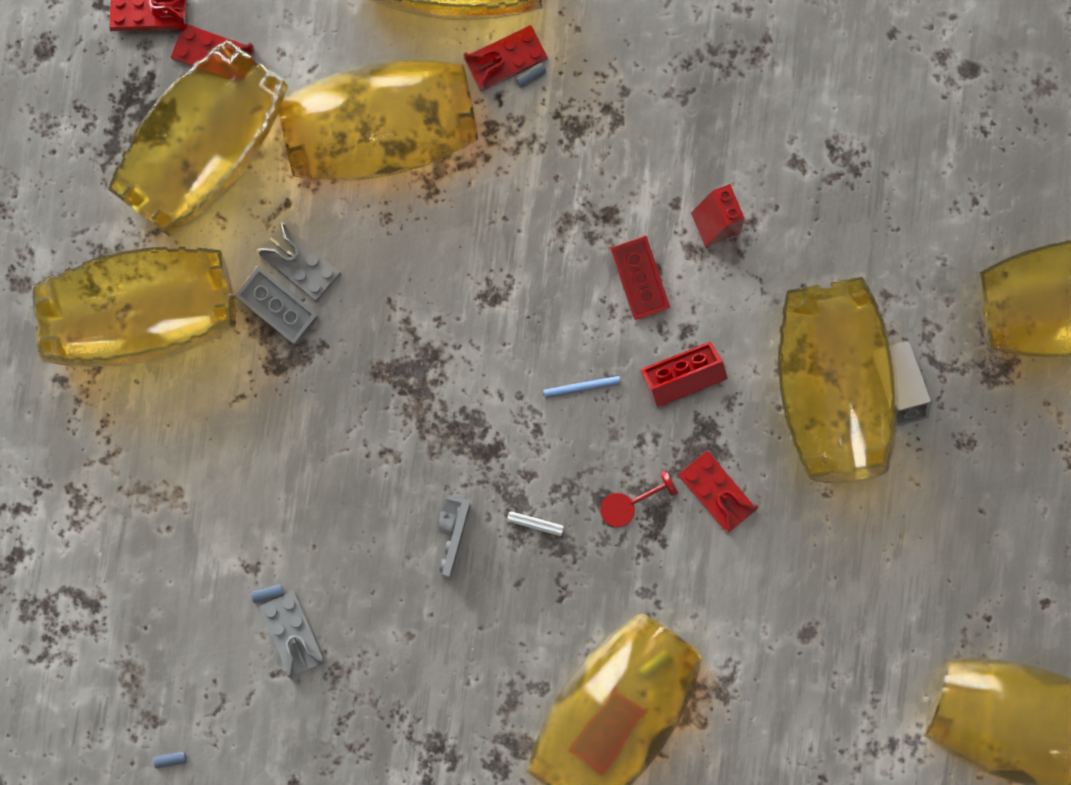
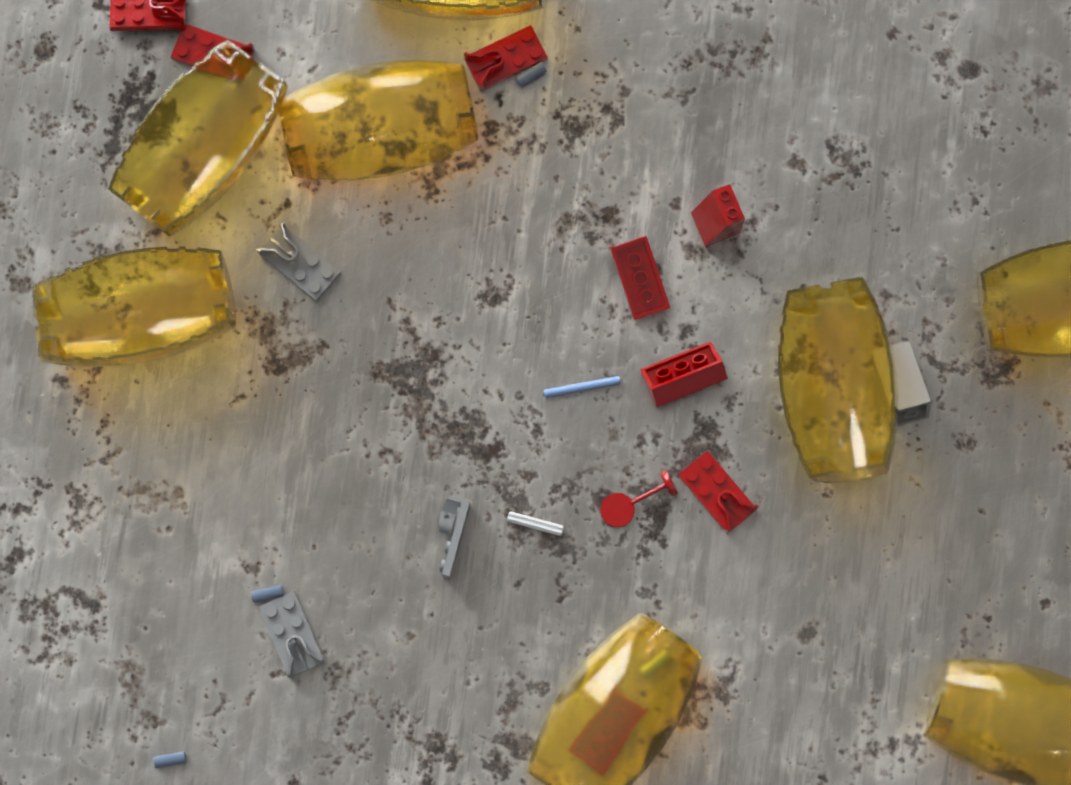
light grey plate [232,266,317,344] -> none

